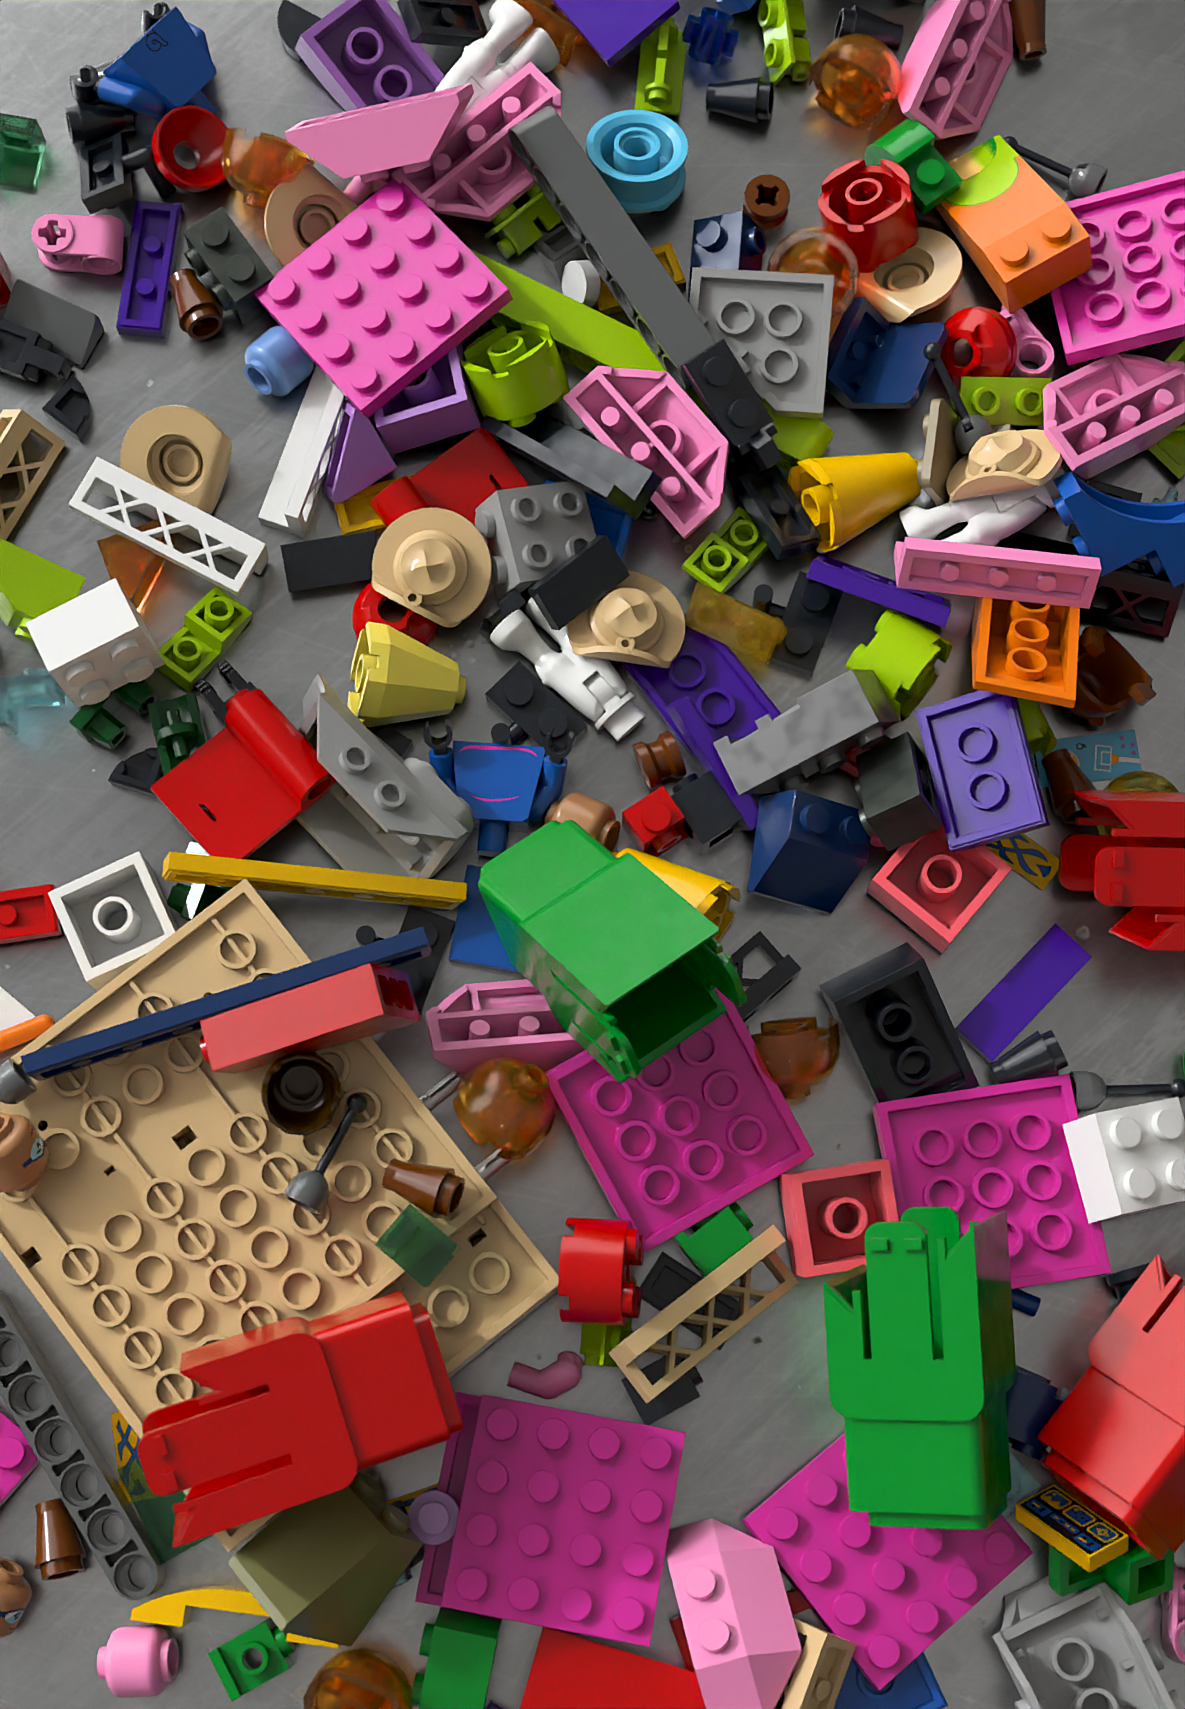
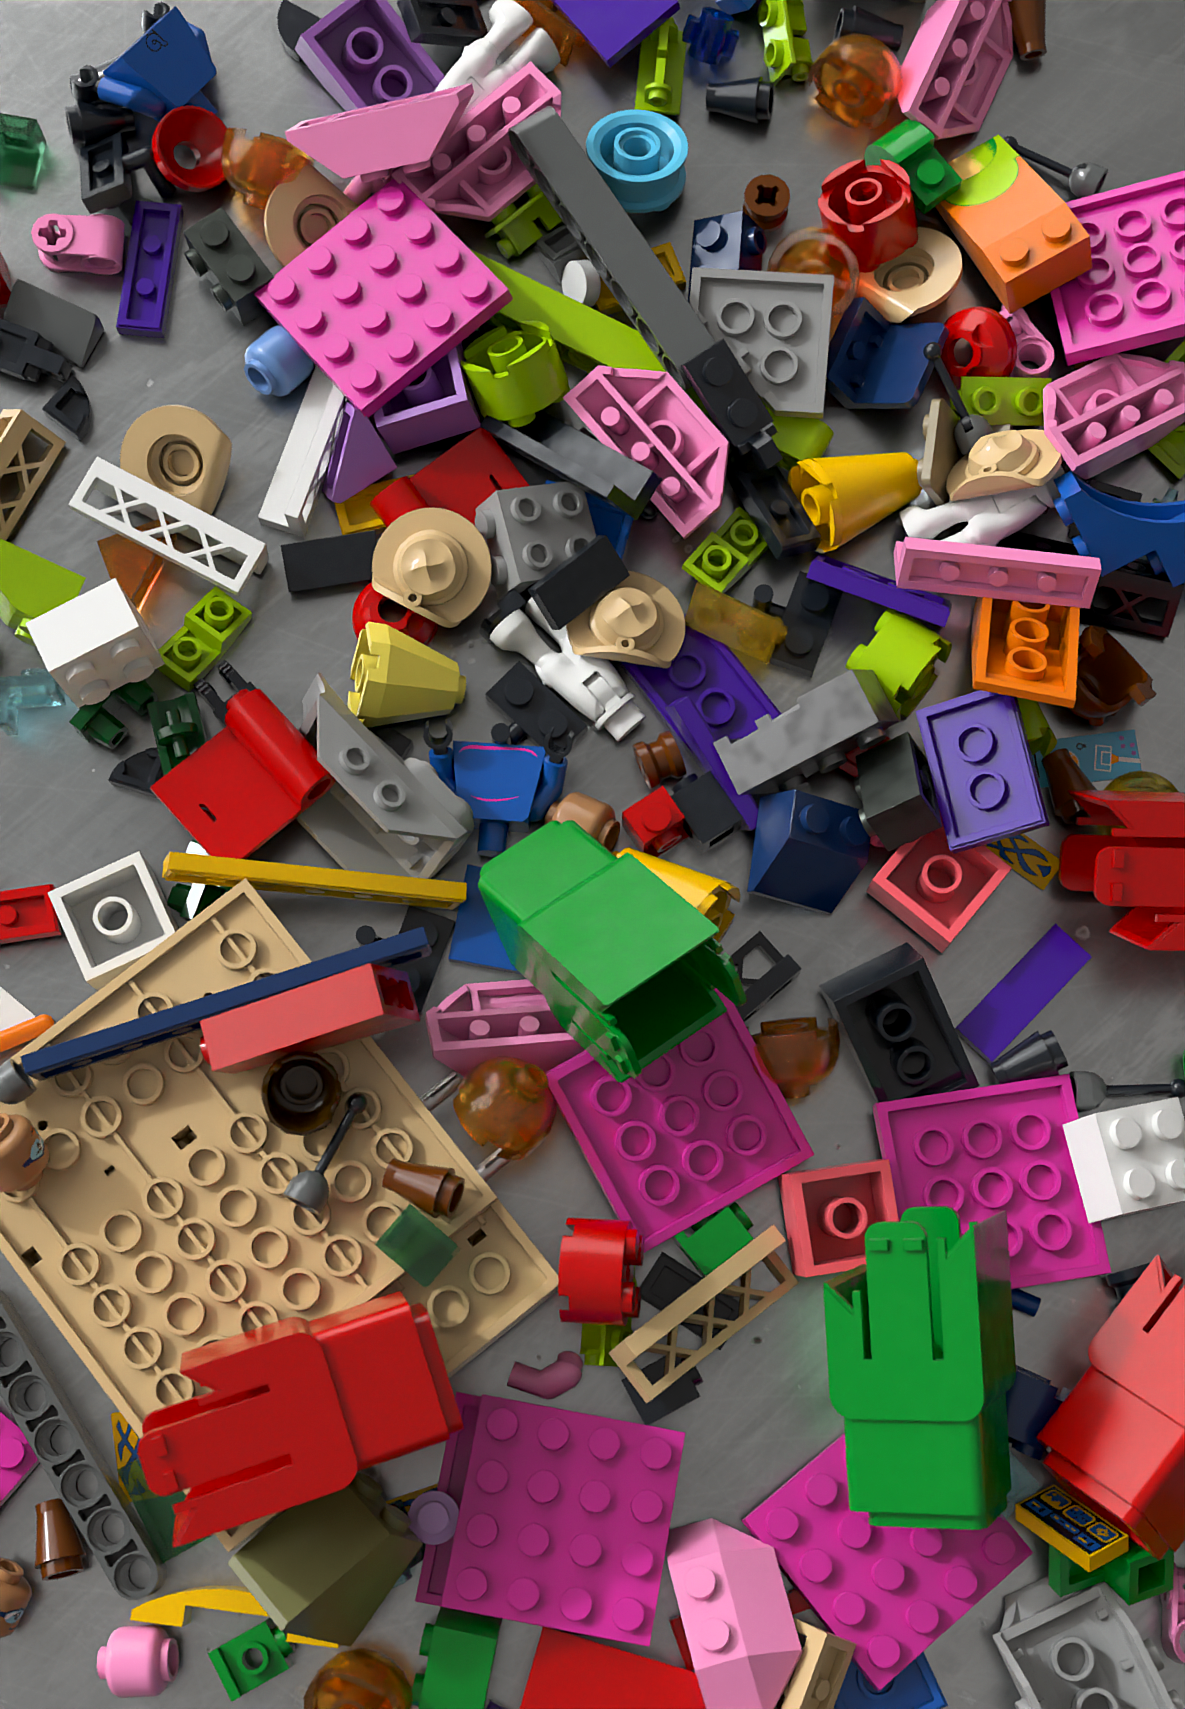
reddish brown cone [170,268,223,340] -> none

